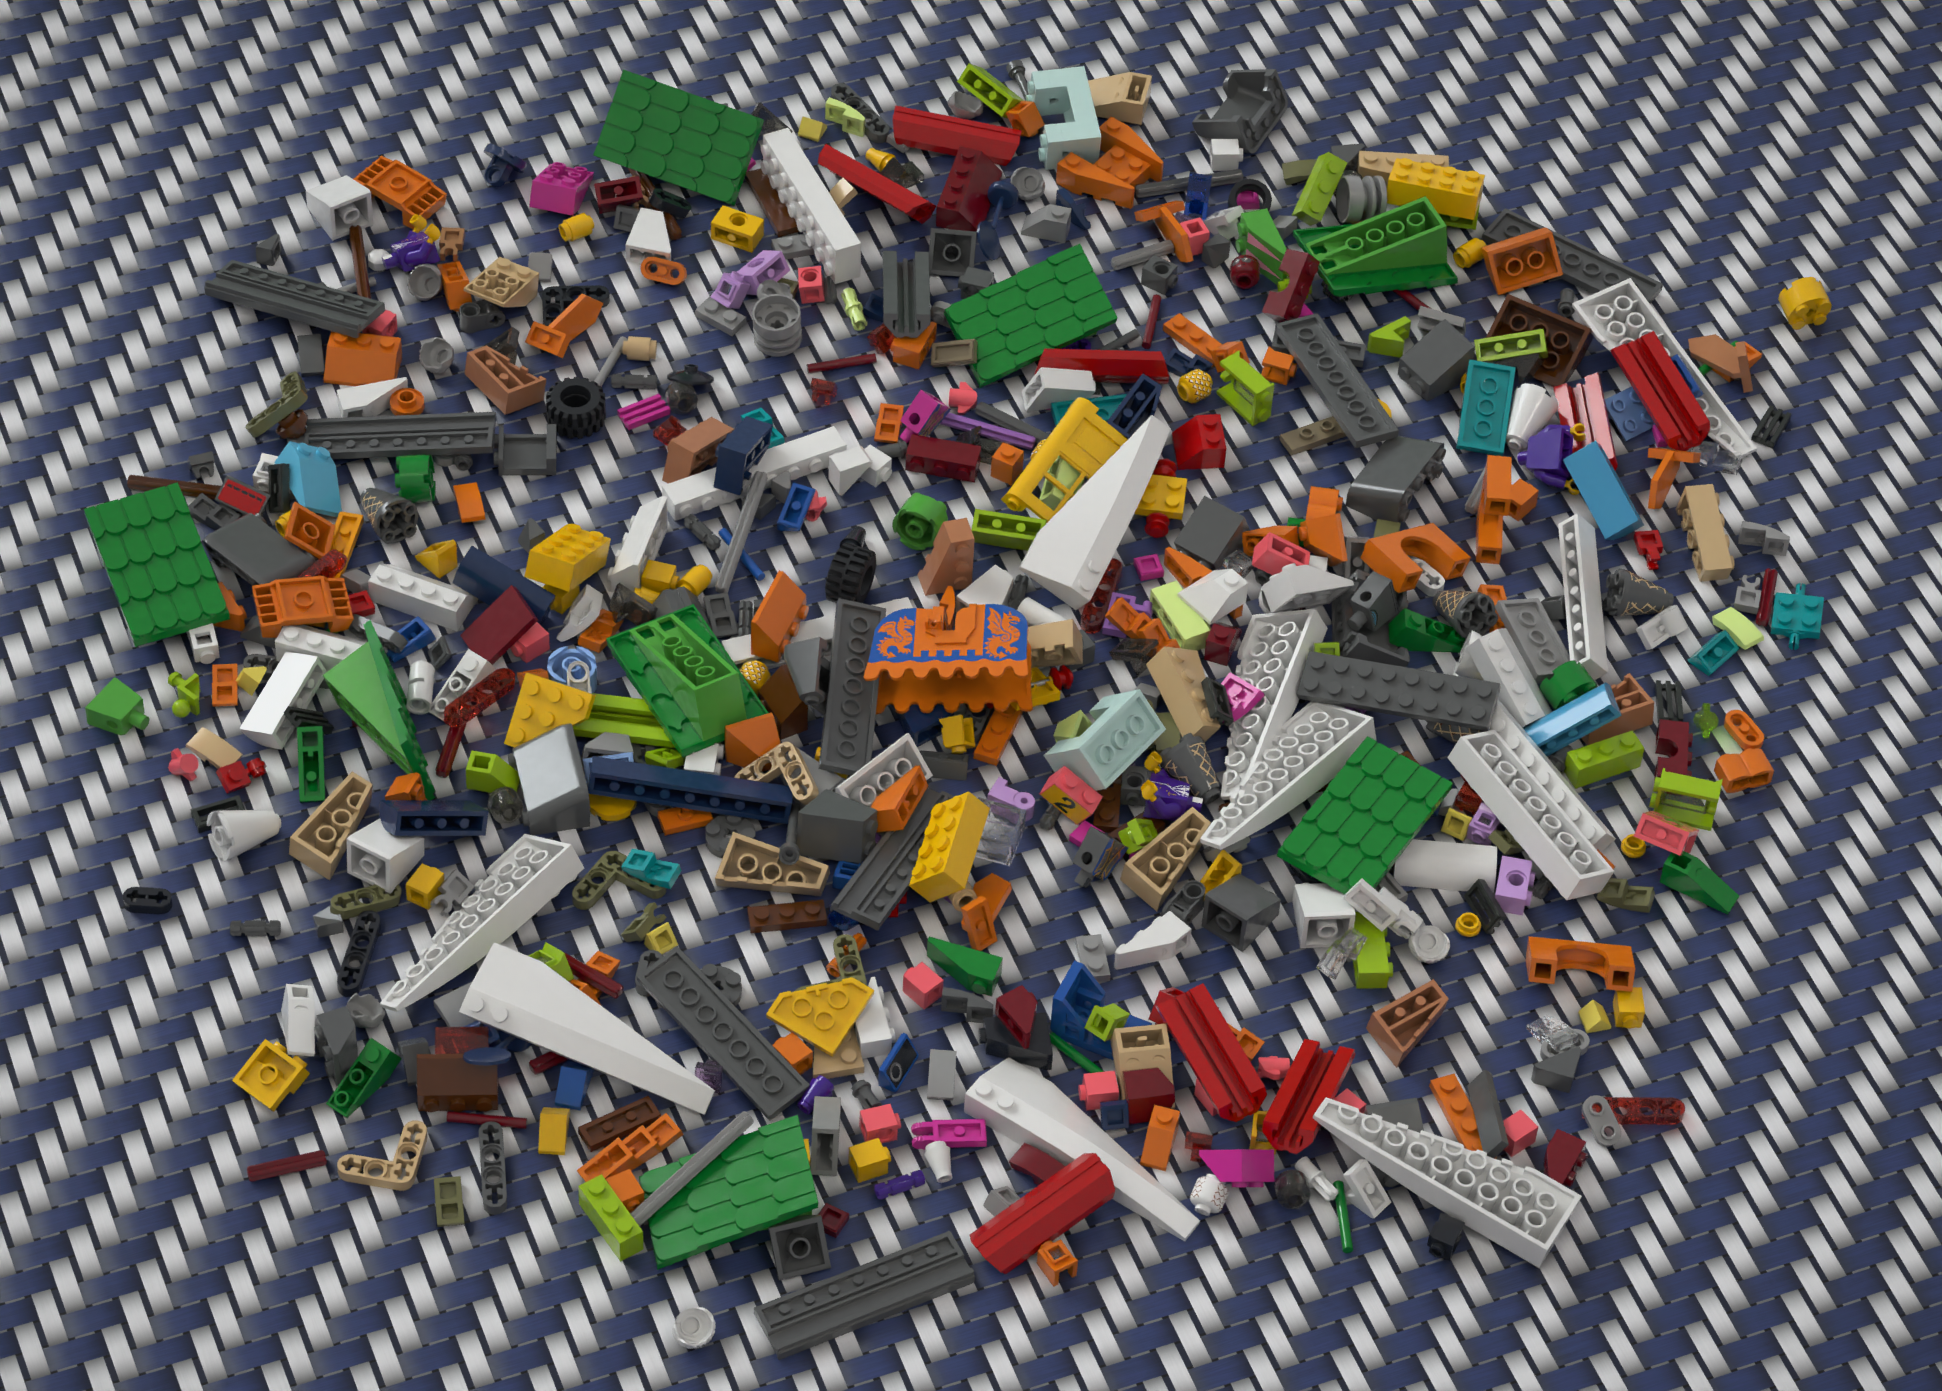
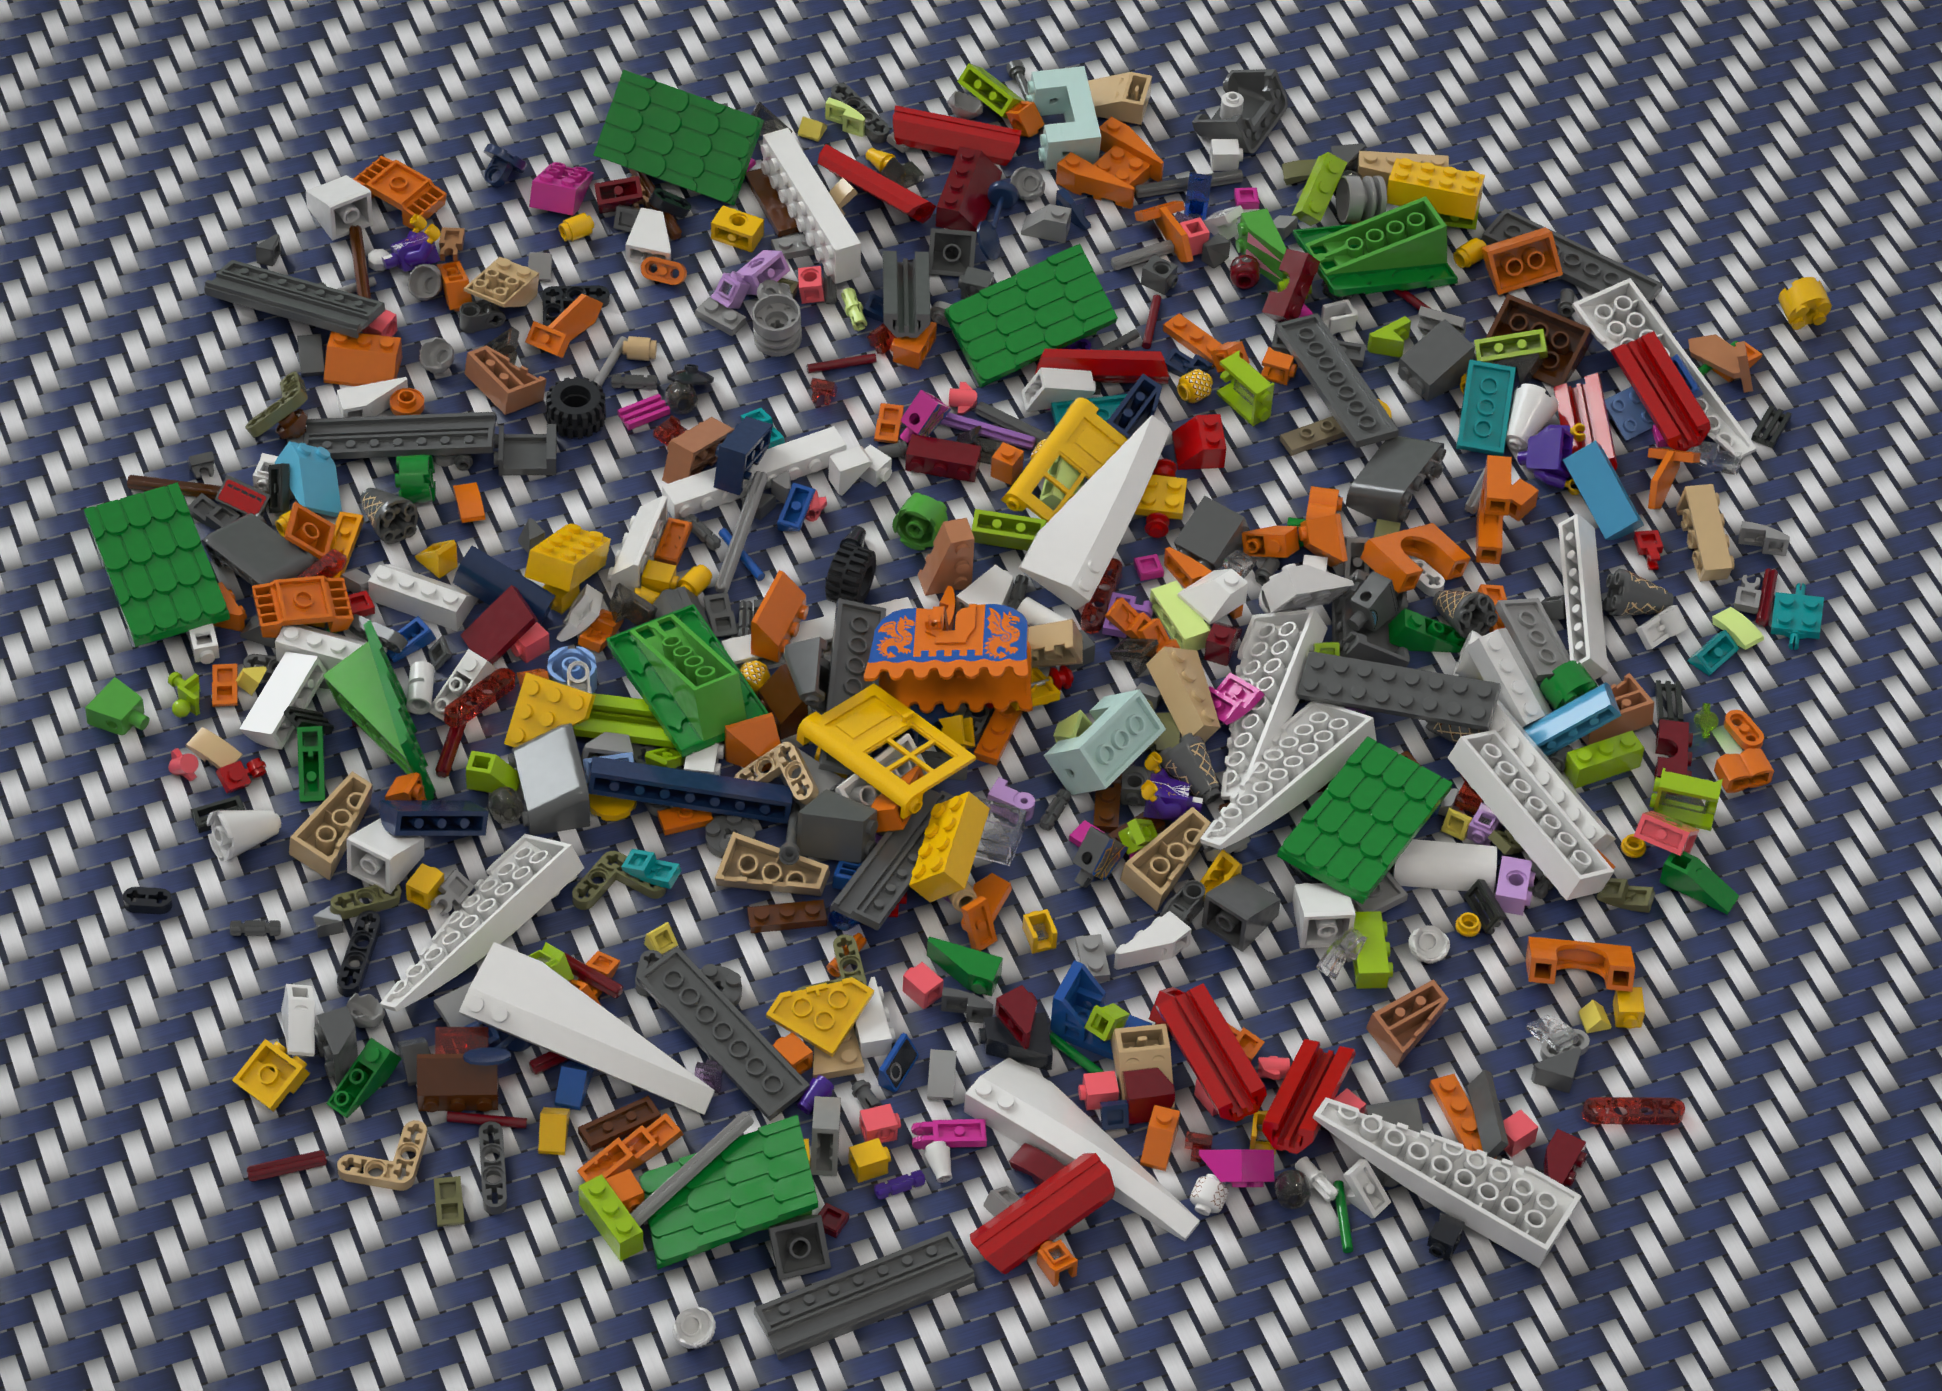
olive plate [621,902,667,942] -> none
dark tan tile [931,339,978,368] -> none
coral brick [1039,766,1103,825] -> none
pearl dark grey tile [1201,677,1234,726] -> none
black tyre [1227,179,1272,222] -> none
coral brick [1252,532,1310,575] -> none
white plate [1343,879,1423,939] -> none
light grey plate [1582,1095,1621,1147] -> none
none -> orange plate [654,517,693,566]
none -> yellow door [796,683,976,819]
none -> yellow window [1022,909,1058,954]
none -> white brick [1220,92,1244,119]
none -> white window [1321,299,1358,335]

